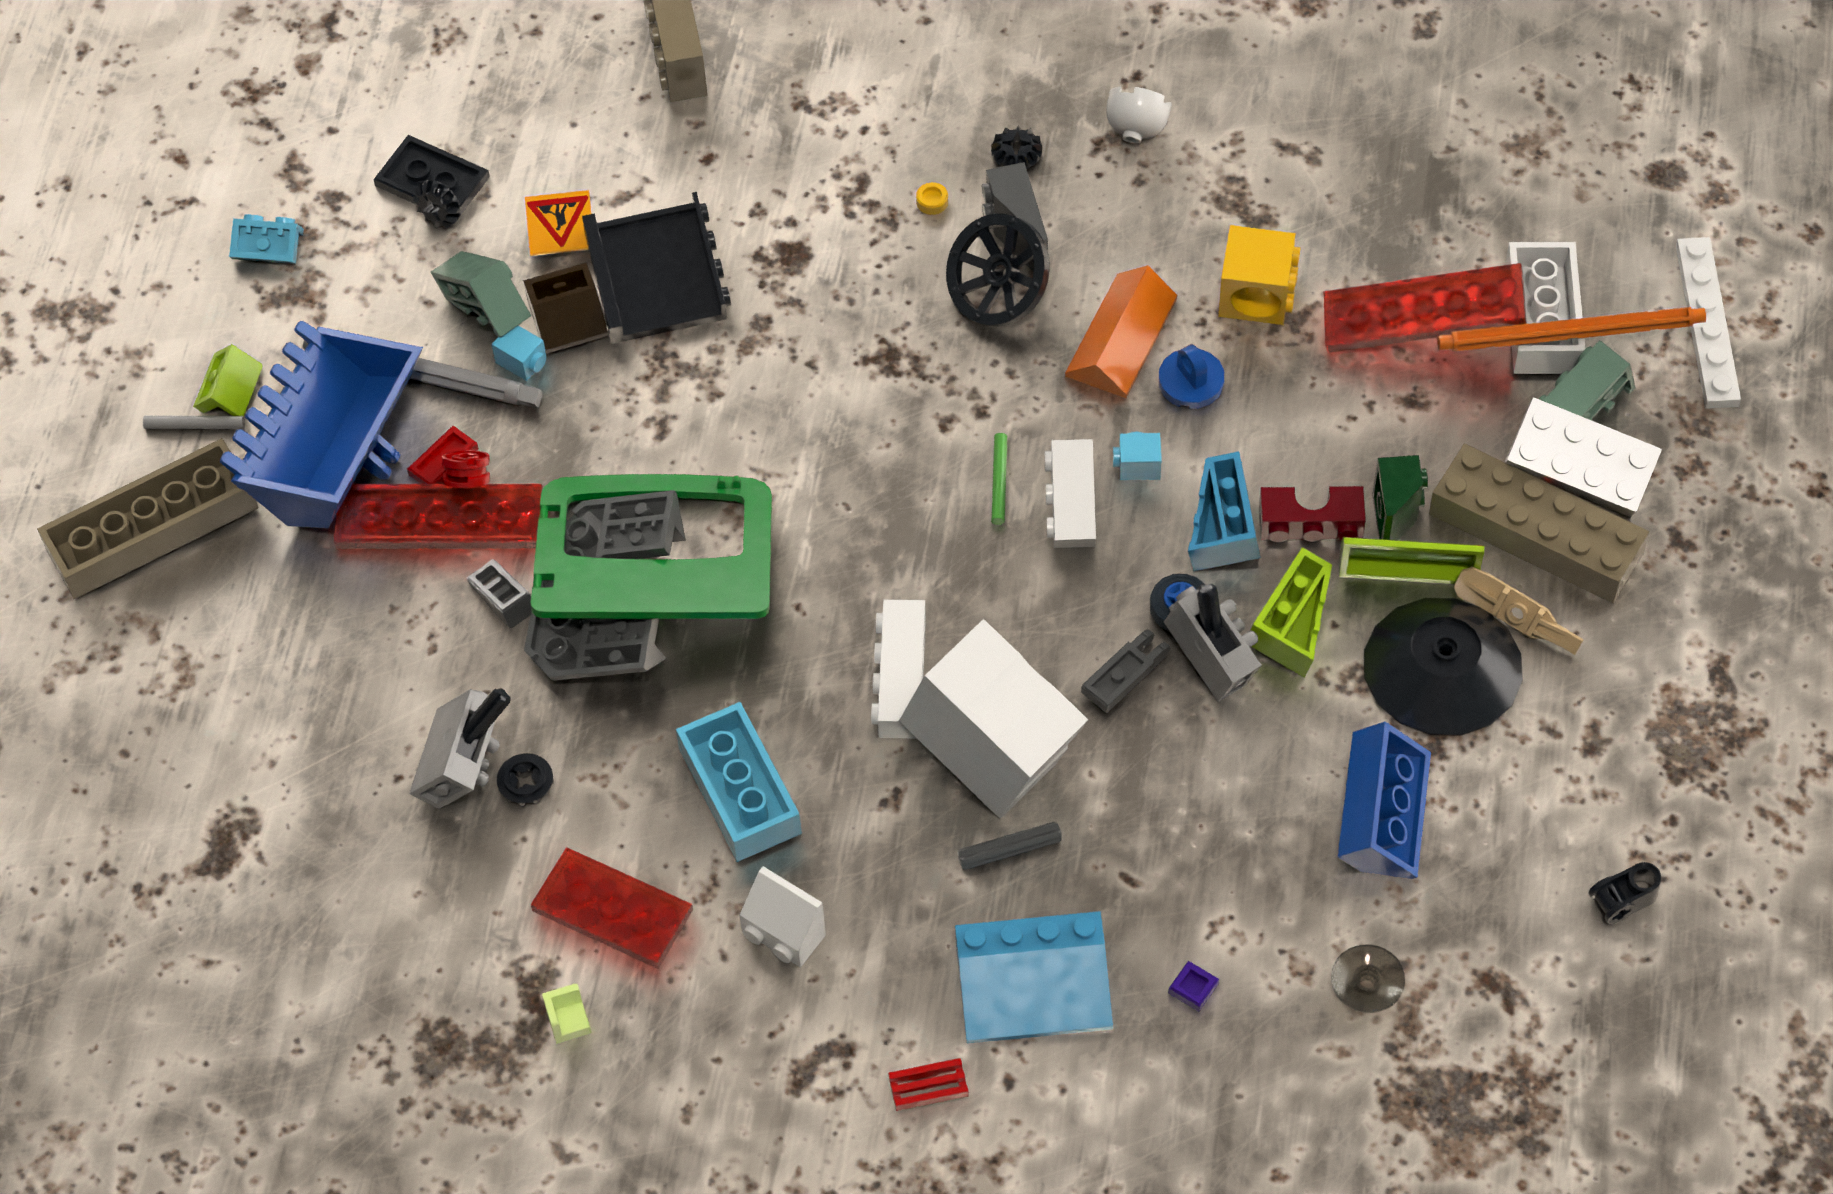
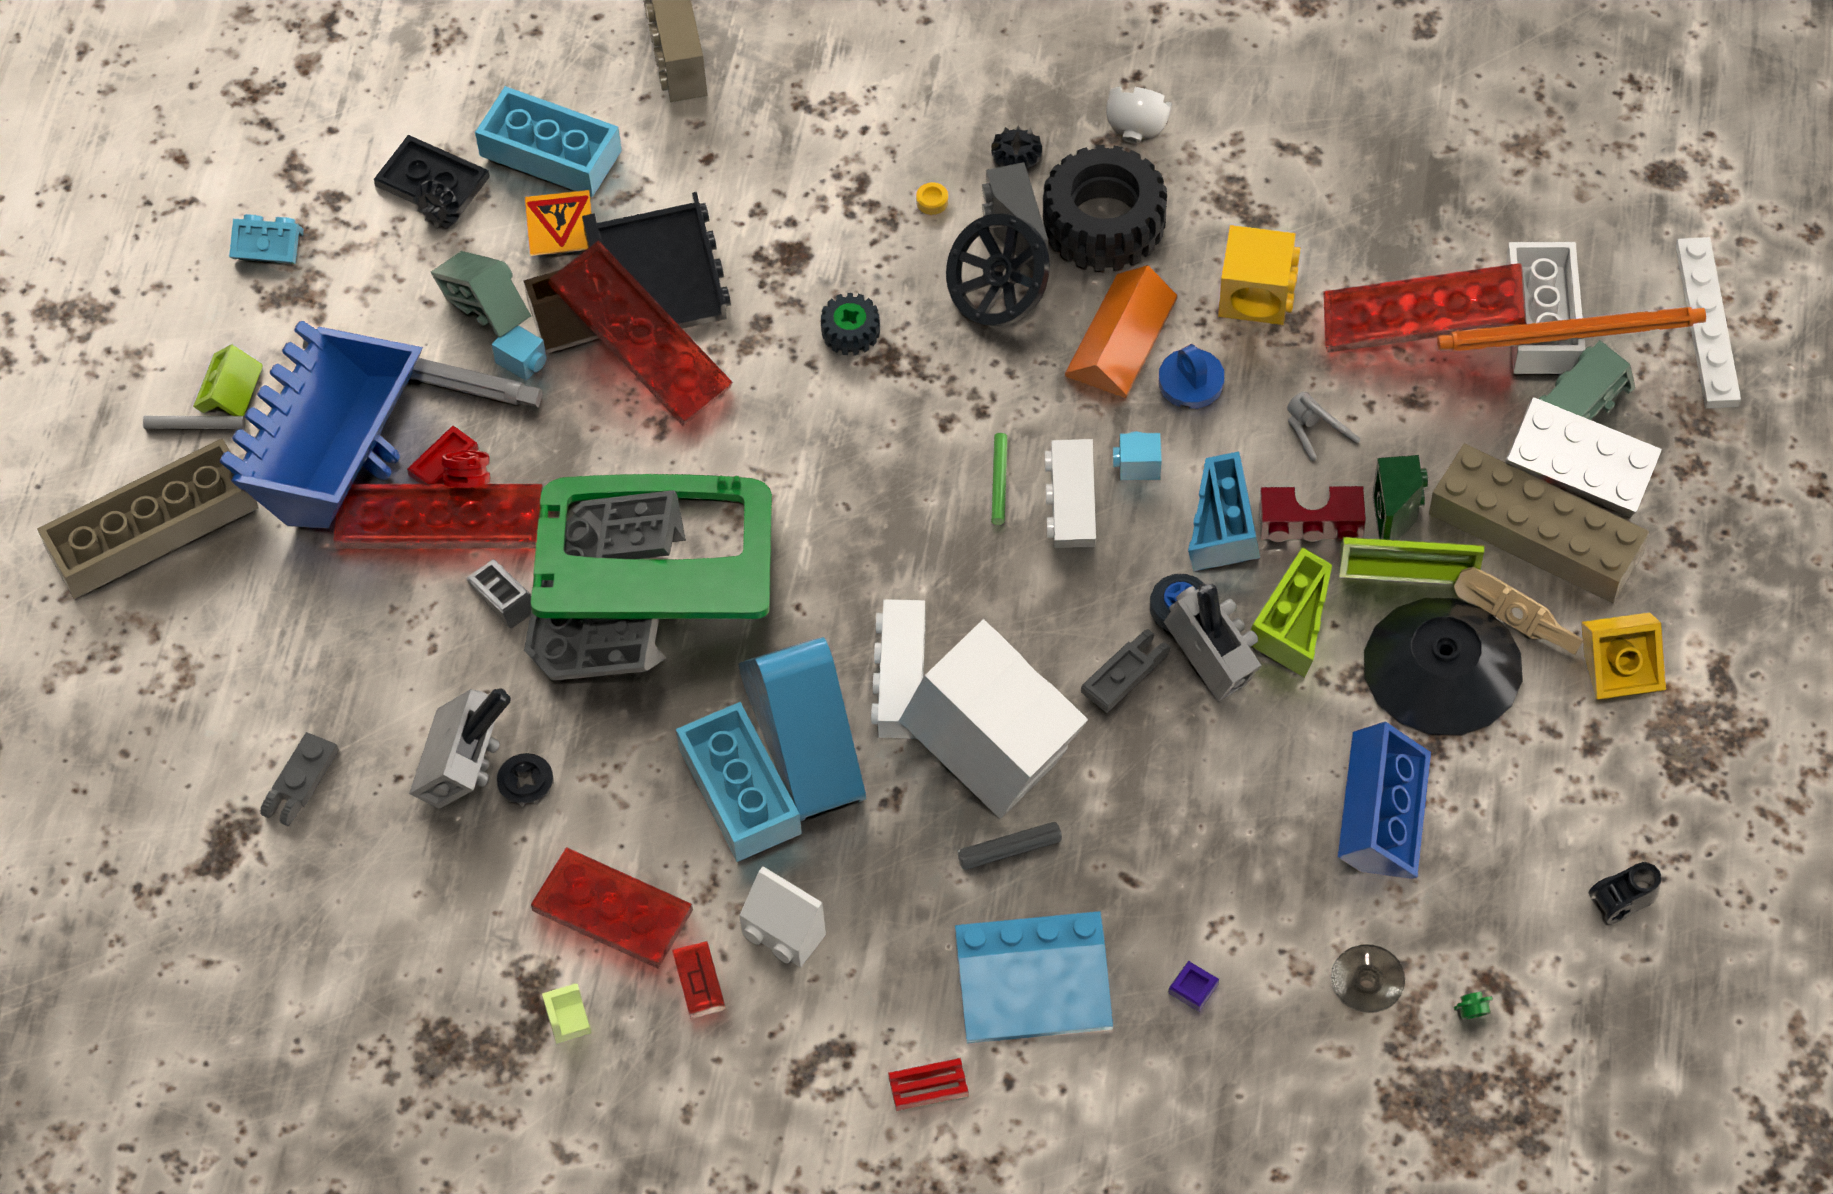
none -> dark grey hinge [260,732,339,826]
none -> medium azure brick [475,86,622,197]
none -> clear red plate [548,240,733,426]
none -> clear red tile [672,941,726,1019]
none -> dark azure brick [738,637,866,821]
none -> black wheel [821,293,880,356]
none -> black tyre [1043,145,1167,271]
none -> light grey plant [1287,392,1360,461]
none -> green plate [1454,992,1493,1020]
none -> yellow slope [1581,612,1666,699]

